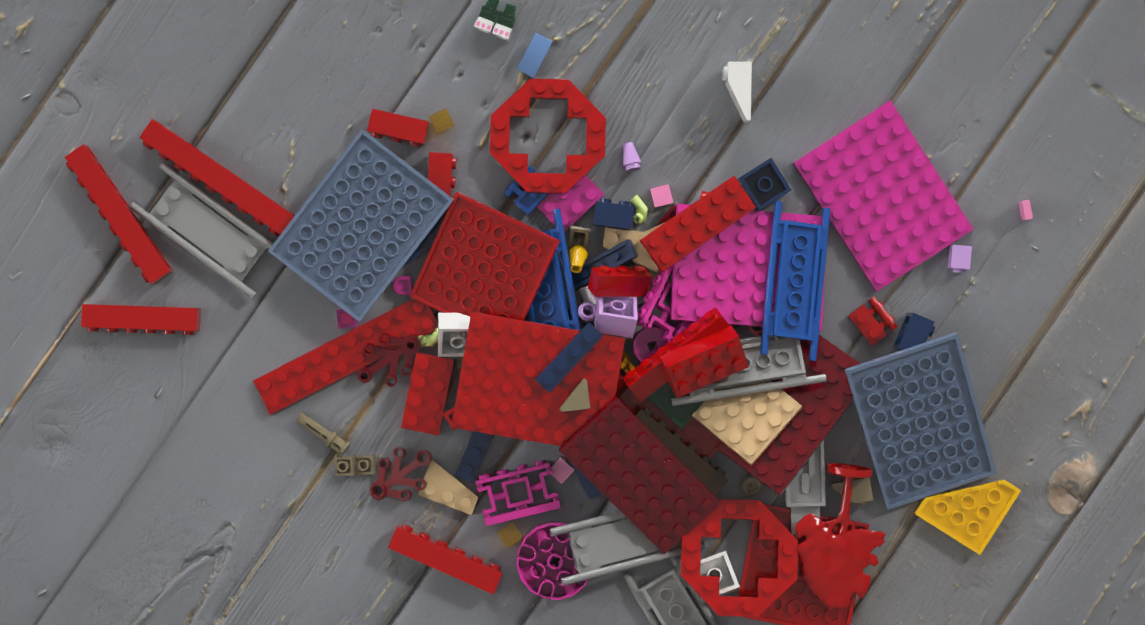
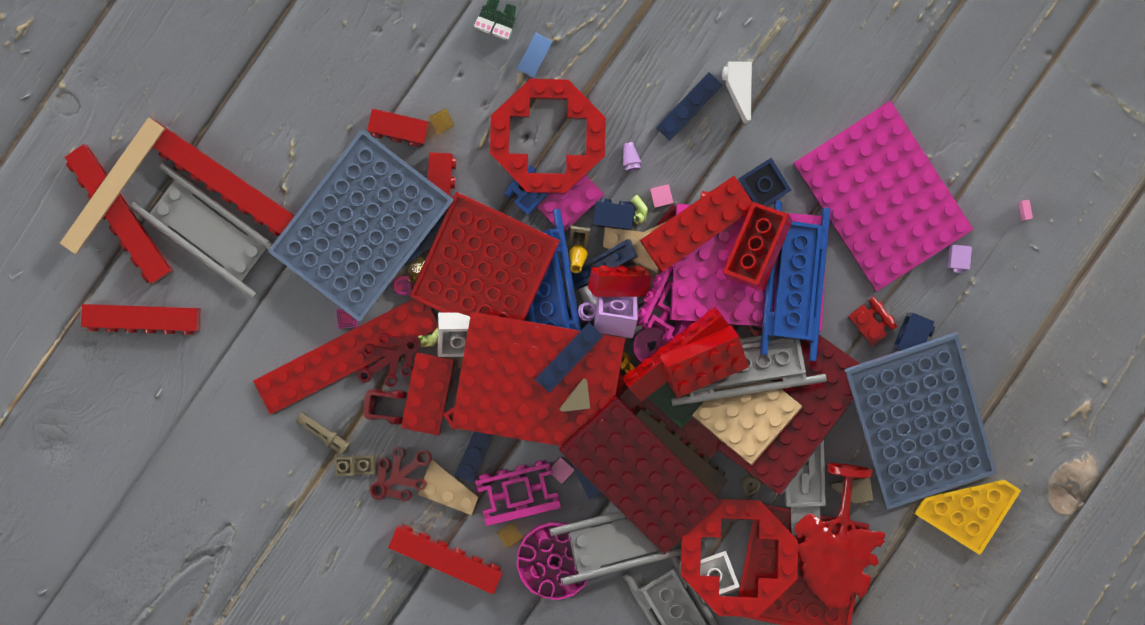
none -> tan tile [60,117,165,255]
none -> dark red piece [363,389,406,425]
none -> clear yellow plate [408,257,425,284]
none -> dark blue plate [656,72,723,141]
none -> red brick [723,202,793,292]

